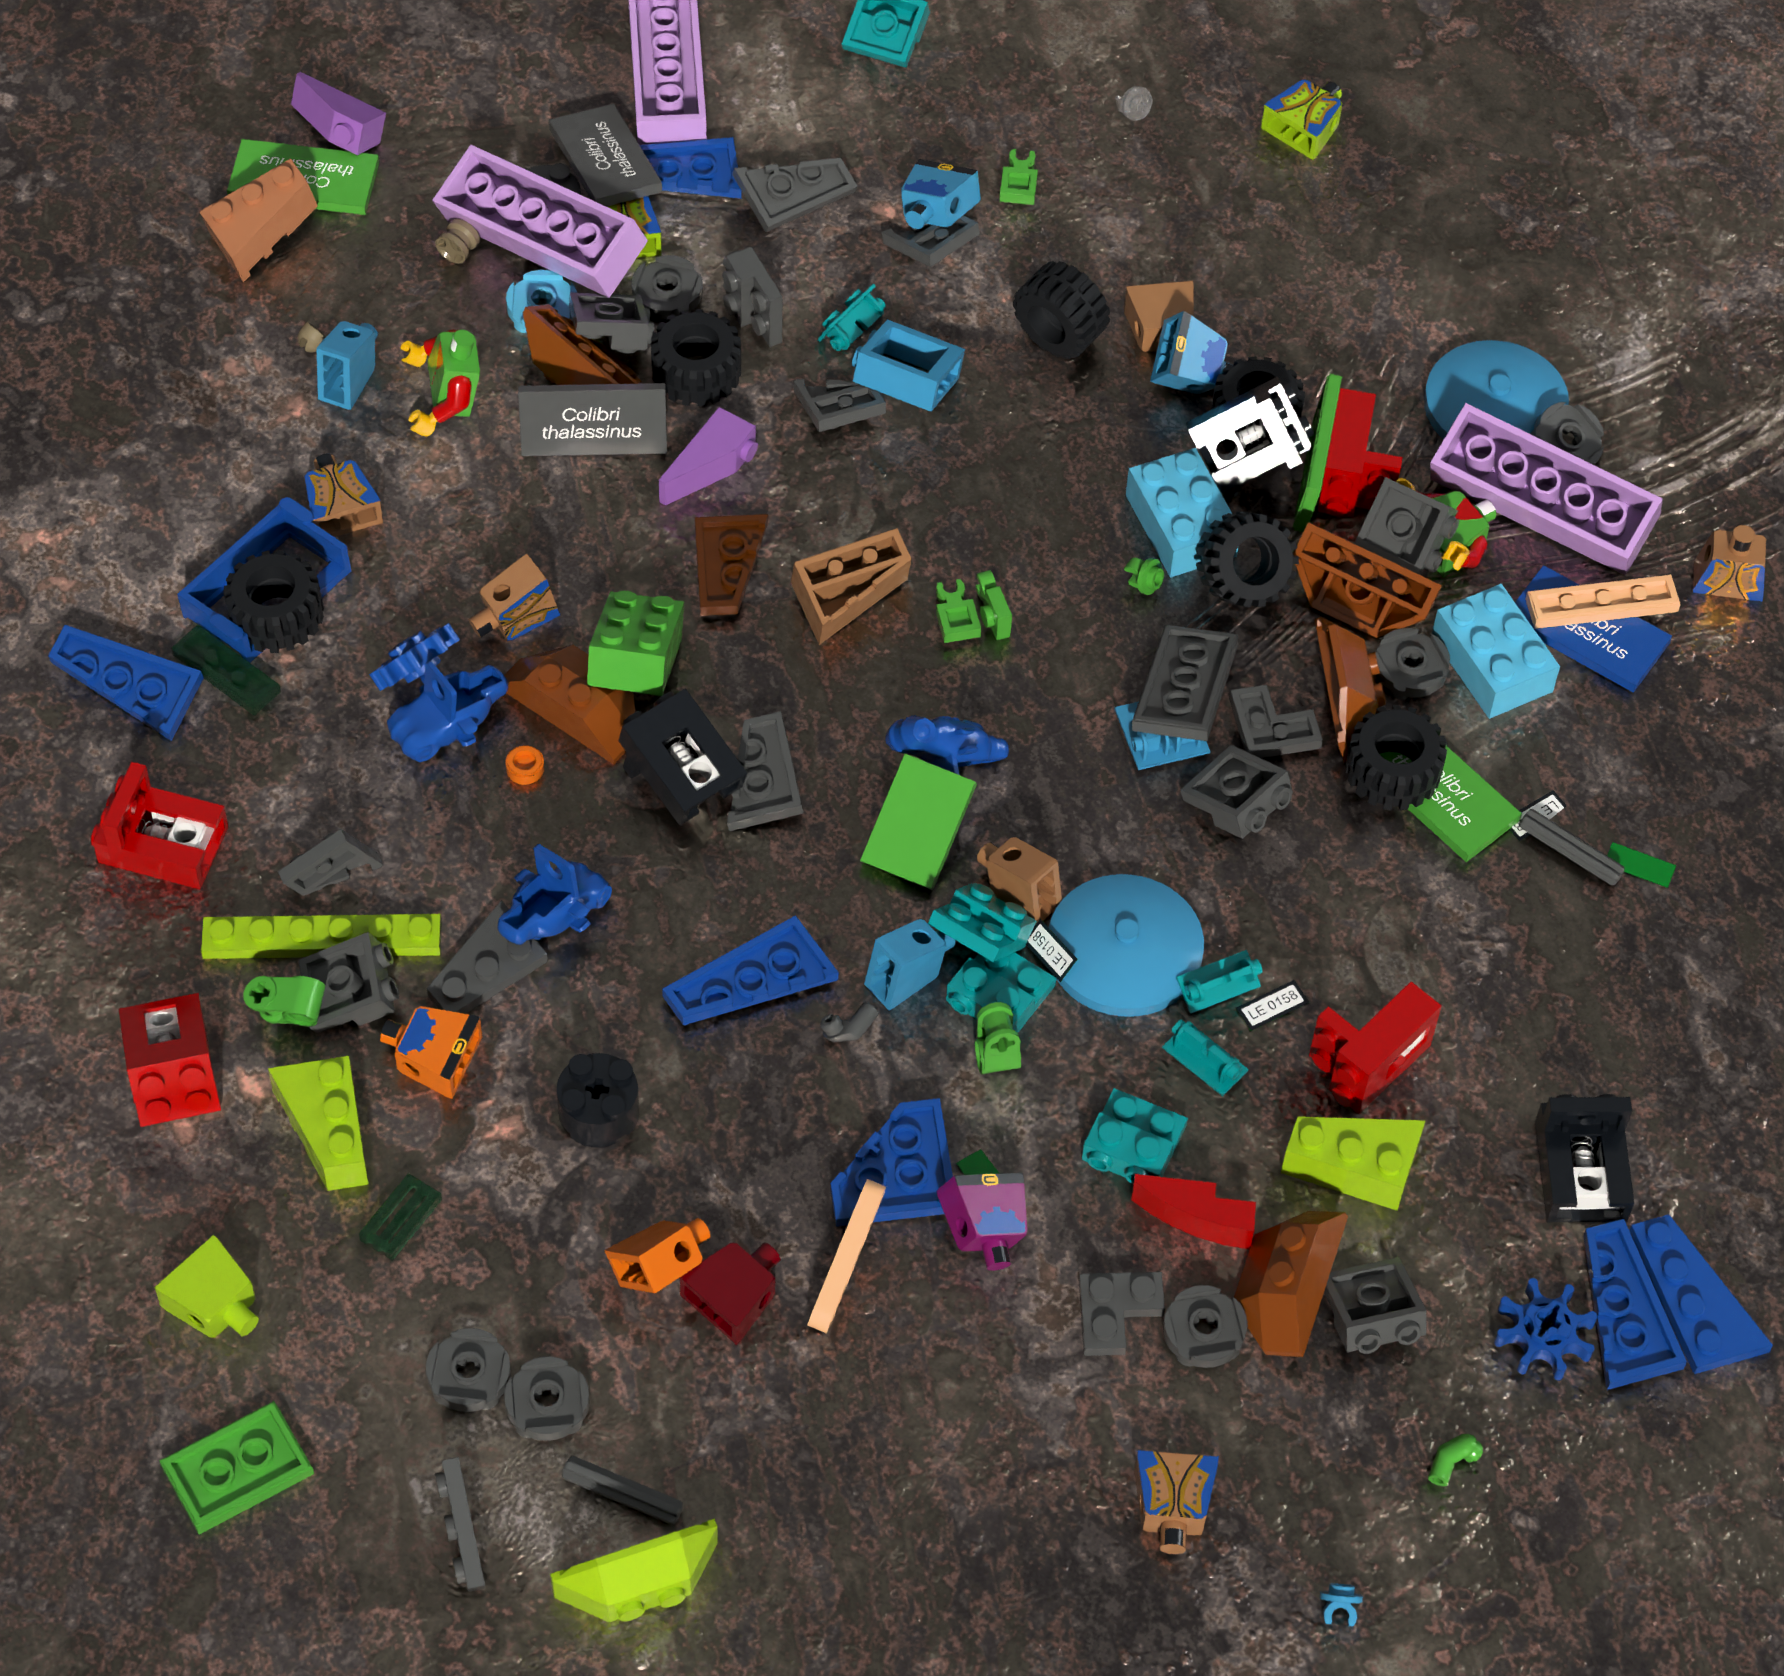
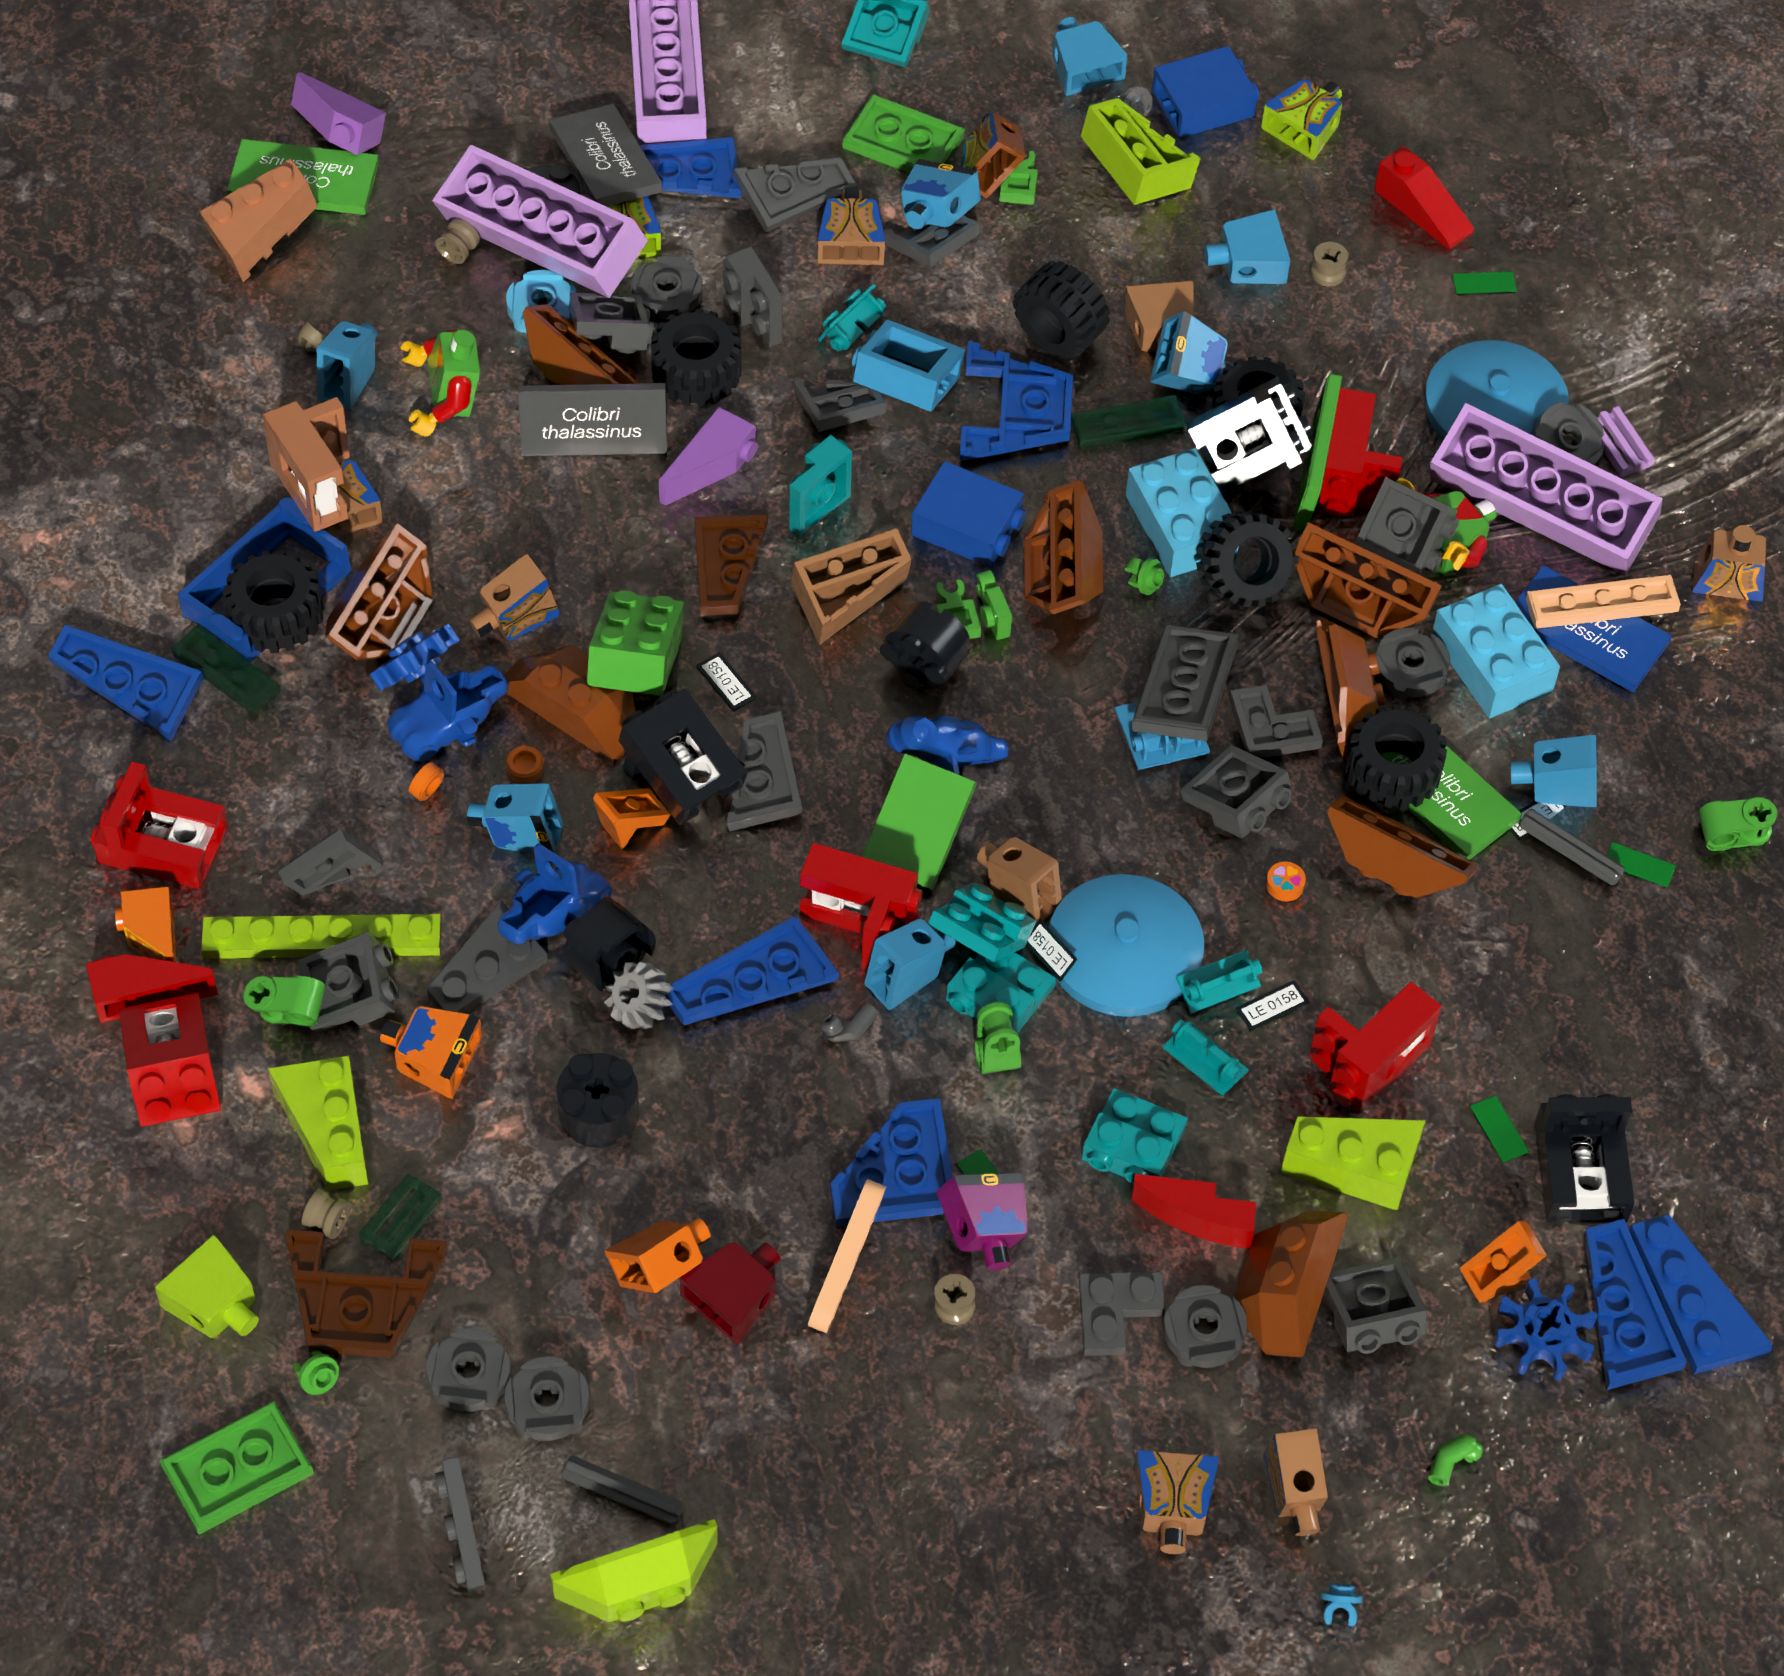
none -> red slope [86,954,218,1023]
none -> orange slope [115,886,177,962]
none -> nougat brick [263,397,350,532]
none -> reddish brown wing [286,1230,448,1358]
none -> bright green plate [293,1350,339,1395]
none -> dark tan wheel [302,1188,351,1239]
none -> dark orange wedge [325,523,433,660]
none -> orange tile [408,762,444,801]
none -> dark azure torso [467,783,564,854]
none -> black brick [564,897,656,992]
none -> orange slope [593,788,671,849]
none -> light grey gear [604,961,674,1029]
none -> sticker [696,652,756,710]
none -> teal plate [789,435,852,538]
none -> red brick [800,843,922,971]
none -> torso [817,187,885,265]
none -> bright green tile [842,94,965,173]
none -> black brick [879,602,970,690]
none -> blue brick [911,461,1027,568]
none -> dark tan wheel [934,1274,975,1325]
none -> blue wing [959,341,1073,461]
none -> dark orange torso [961,113,1026,199]
none -> dark orange wedge [1024,479,1104,614]
none -> dark azure torso [1052,17,1128,96]
none -> clear green tile [1071,395,1185,449]
none -> lime wedge [1081,98,1201,205]
none -> blue brick [1152,46,1259,139]
none -> dark azure torso [1203,210,1290,284]
none -> medium nougat torso [1264,1428,1328,1536]
none -> orange tile [1266,861,1306,902]
none -> dark tan wheel [1311,241,1348,287]
none -> dark orange wedge [1327,795,1480,898]
none -> red slope [1374,145,1474,250]
none -> green sticker [1453,271,1517,294]
none -> orange slope [1459,1221,1547,1302]
none -> green sticker [1470,1095,1529,1163]
none -> dark azure torso [1511,735,1597,807]
none -> lavender tile [1597,406,1654,477]
none -> bright green piece [1698,797,1777,851]

